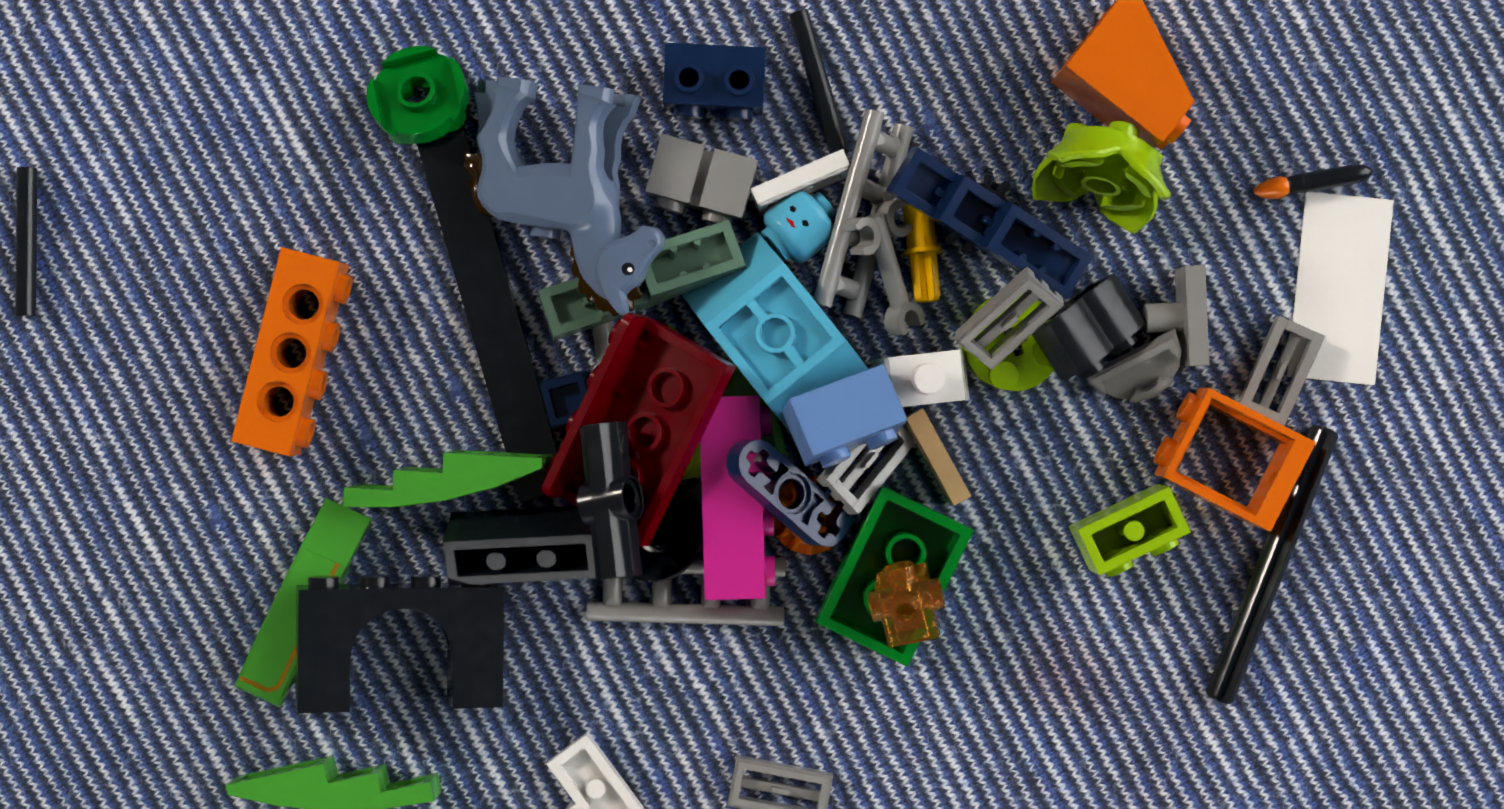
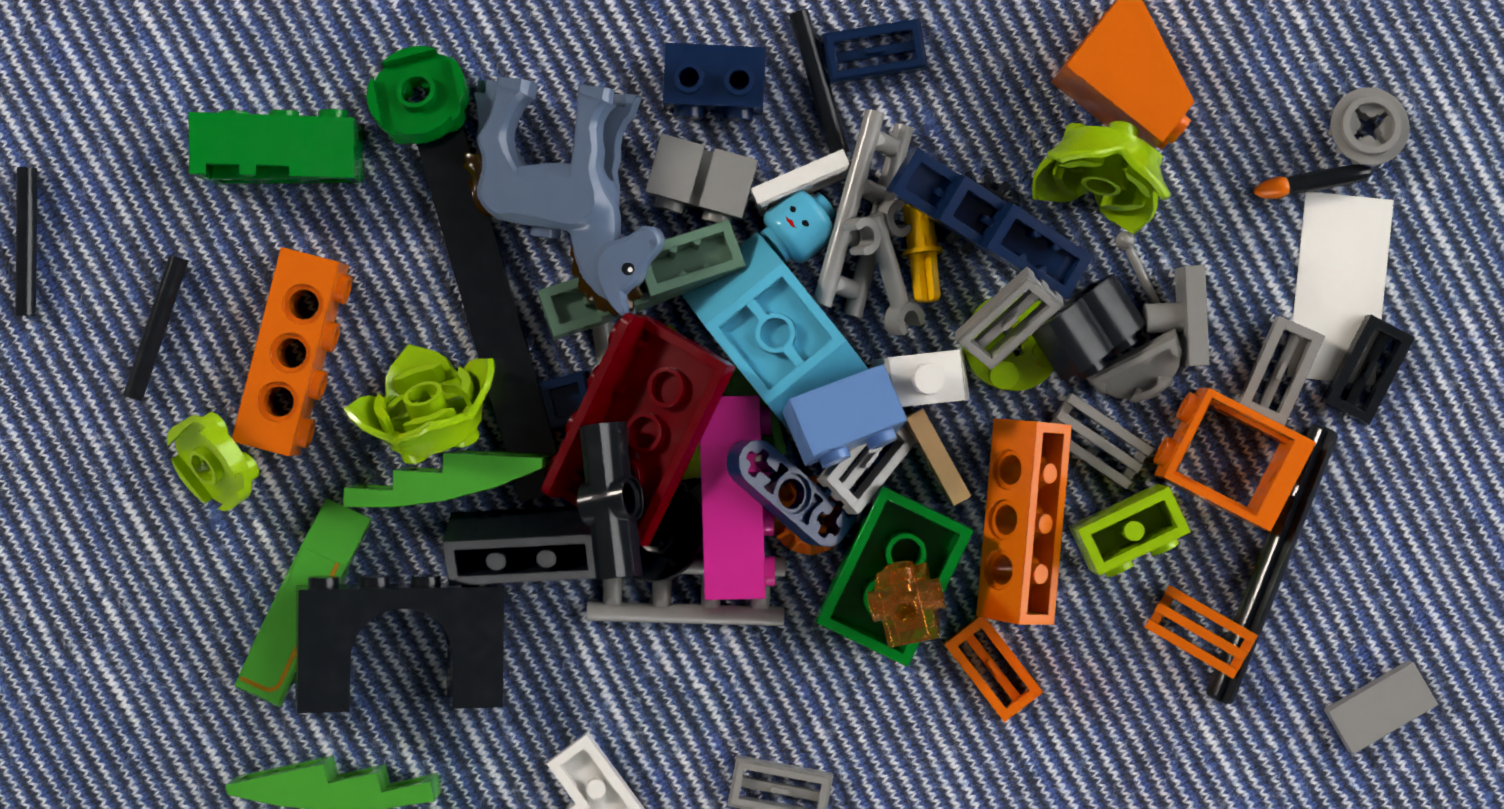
none -> black bar [123,254,189,401]
none -> lime plate [167,412,259,511]
none -> green wedge [188,109,364,185]
none -> lime brick [343,344,495,464]
none -> dark blue tile [822,18,928,85]
none -> orange tile [942,616,1043,722]
none -> orange brick [976,418,1072,625]
none -> light grey tile [1050,393,1154,490]
none -> light grey hinge [1116,231,1161,303]
none -> orange tile [1144,585,1259,679]
none -> black tile [1320,314,1415,425]
none -> light grey tile [1324,660,1438,754]
none -> light grey gear [1328,87,1410,167]

